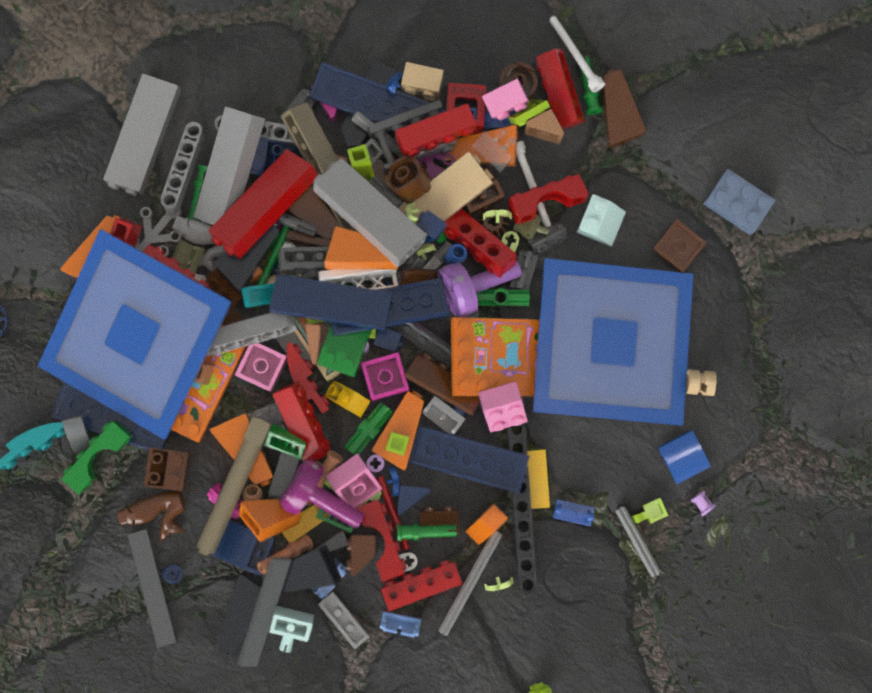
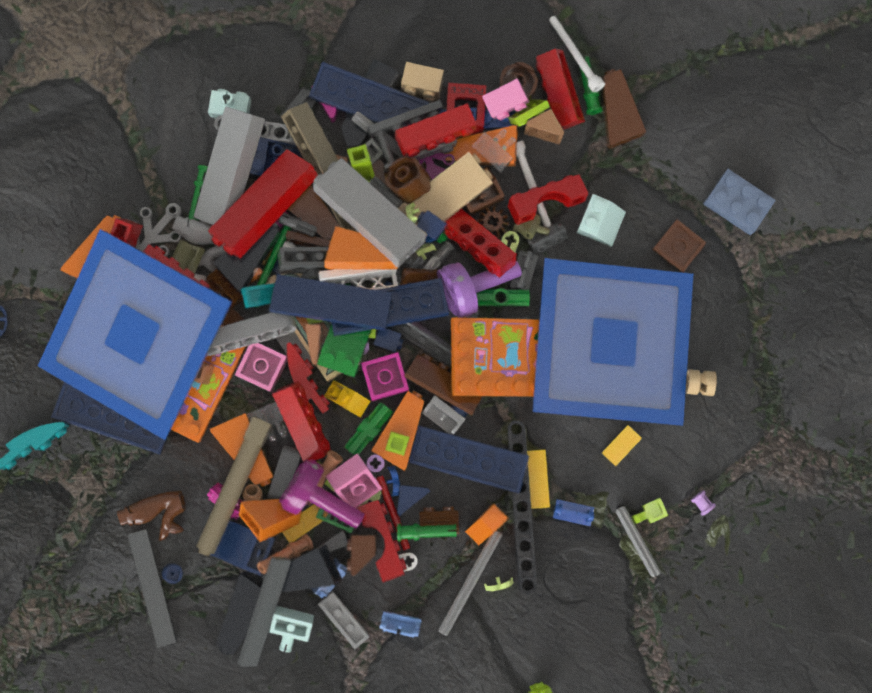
green arch [61,420,134,495] -> none
dark grey slope [62,414,91,452] -> none
light grey brick [103,73,181,196] -> none
reddish brown slope [144,447,192,491] -> none
light grey beam [161,122,204,214] -> none
green slope [265,424,306,460] -> none
red brick [381,559,462,611] -> none
blue piece [386,71,403,94] -> none
blue brick [444,244,467,265] -> none
bright pink brick [478,382,528,432] -> none
yellowish green piece [483,210,512,223] -> none
blue slope [658,430,711,484] -> none
none -> light aqua brick [208,89,251,118]
none -> yellow tile [602,425,642,466]

